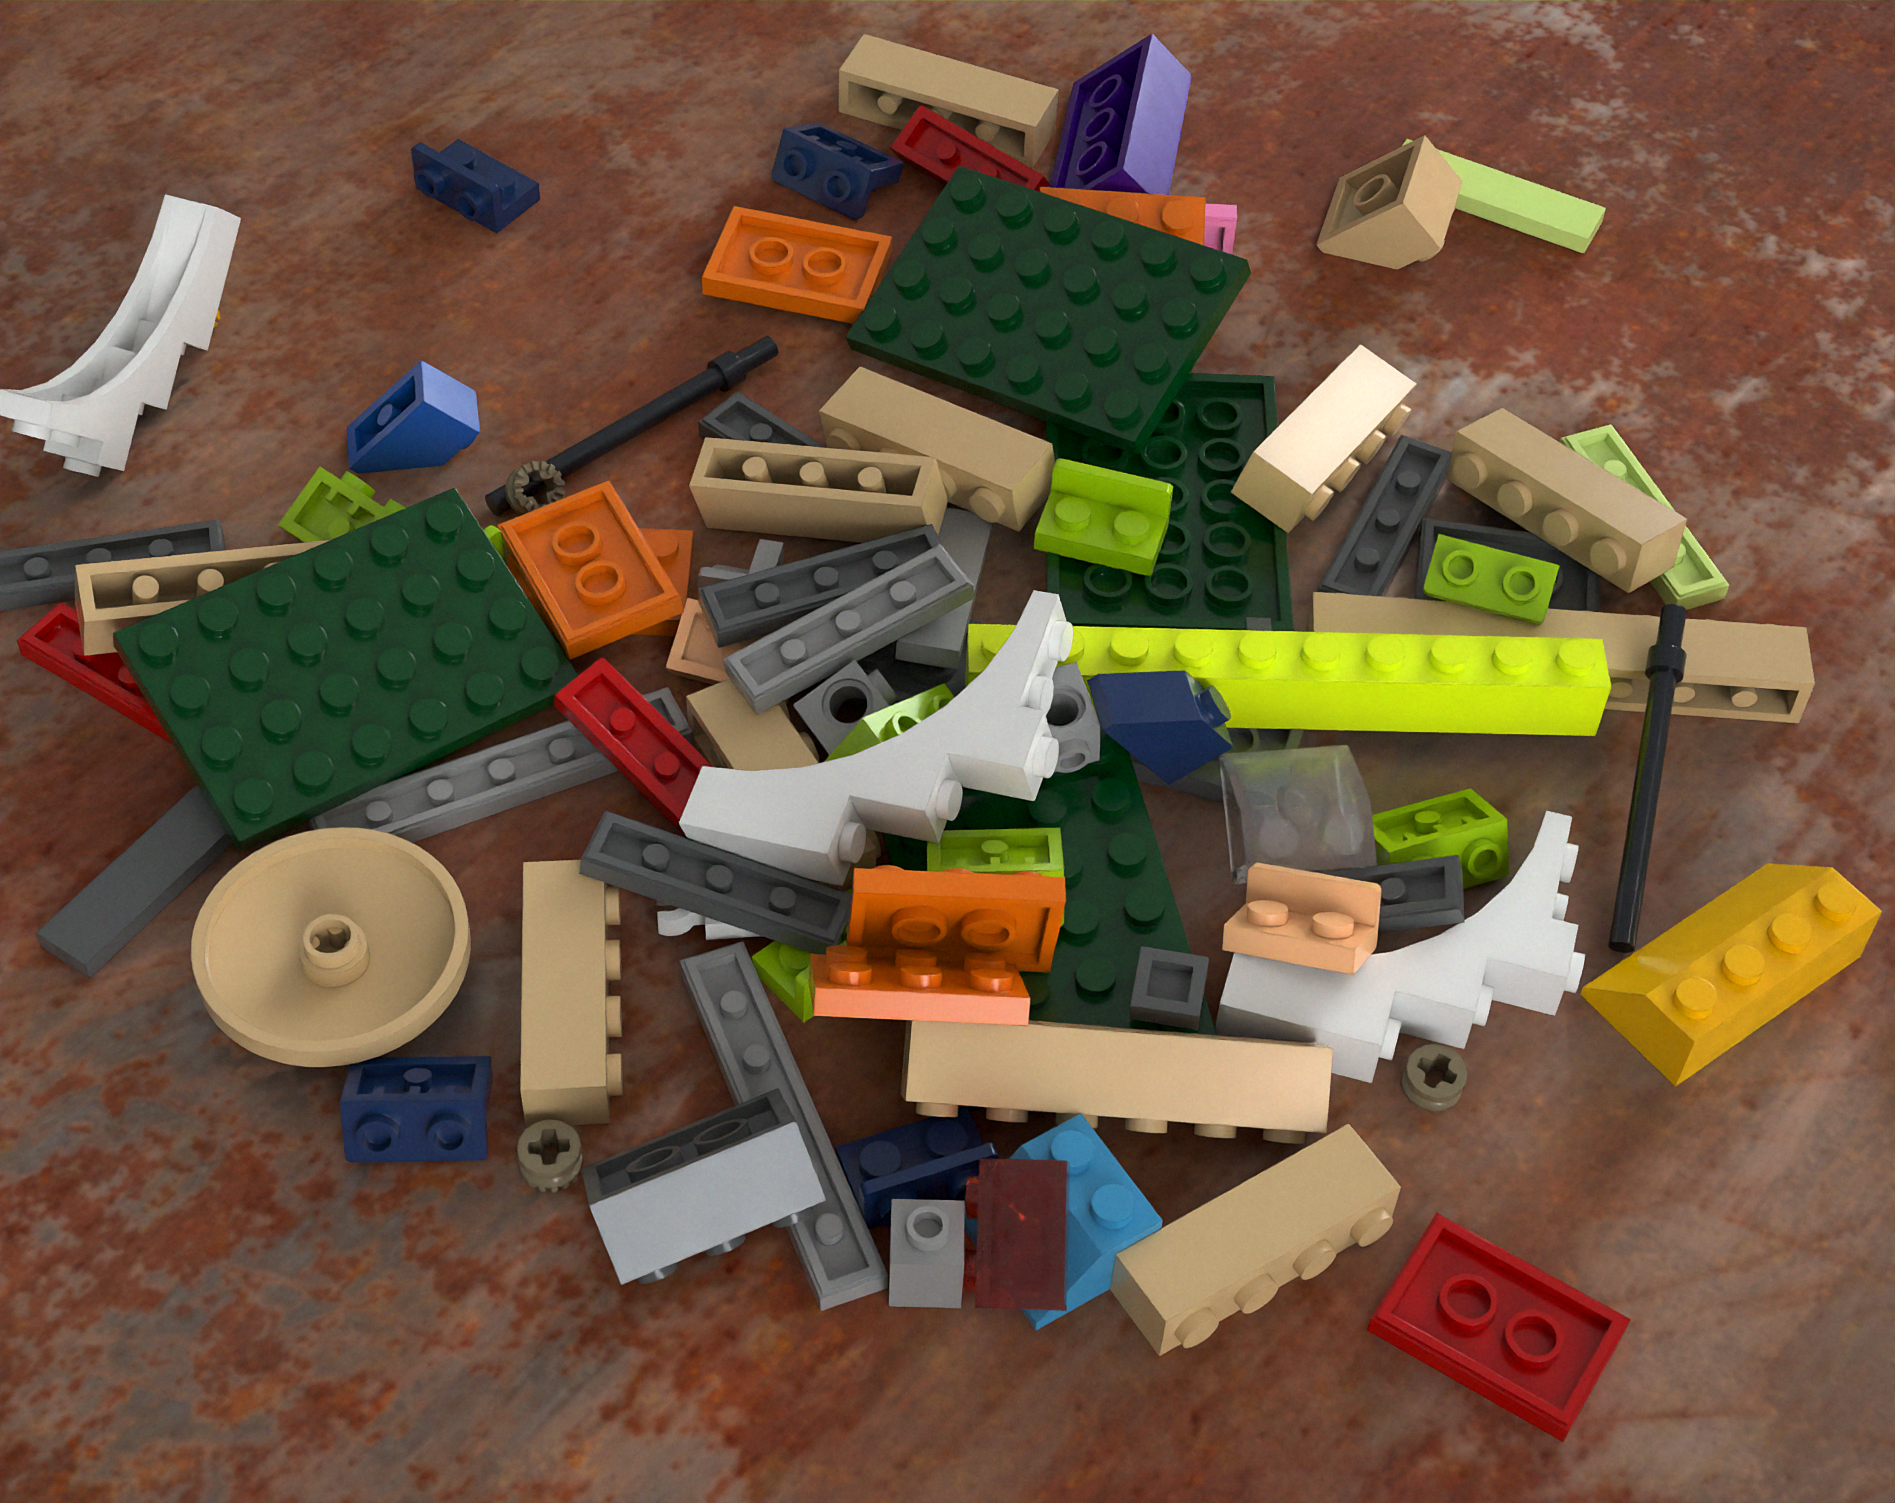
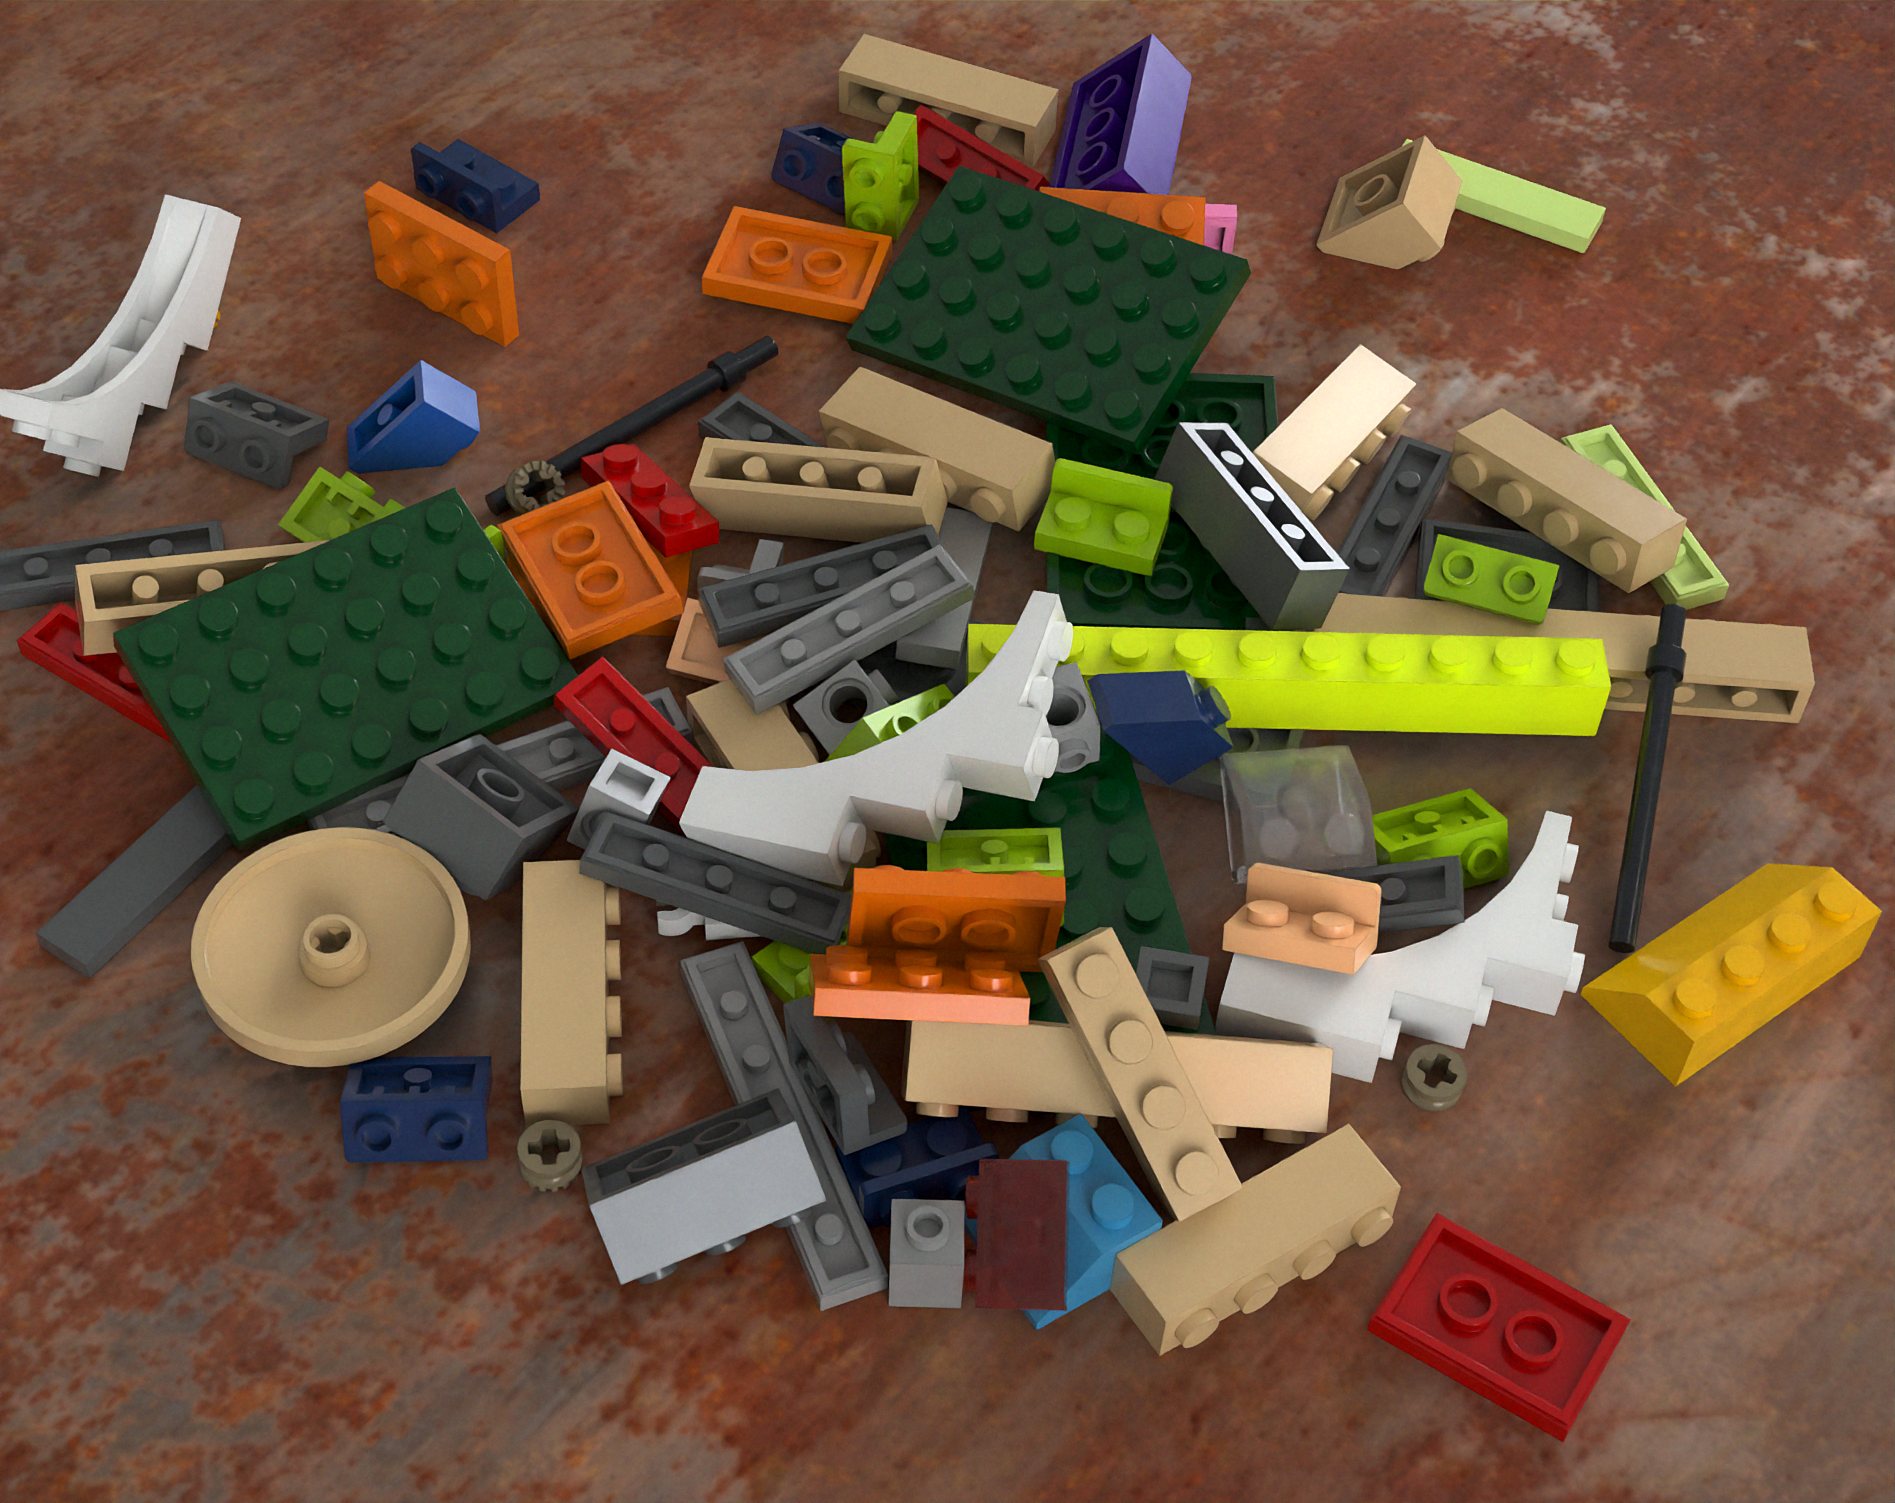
none -> dark grey bracket [184,381,330,489]
none -> orange plate [364,181,519,347]
none -> dark grey slope [382,734,579,901]
none -> light grey brick [566,749,671,850]
none -> red plate [581,444,719,558]
none -> dark grey bracket [783,995,907,1155]
none -> lime bracket [842,111,919,242]
none -> tan brick [1037,927,1243,1222]
none -> dark grey brick [1154,422,1350,631]

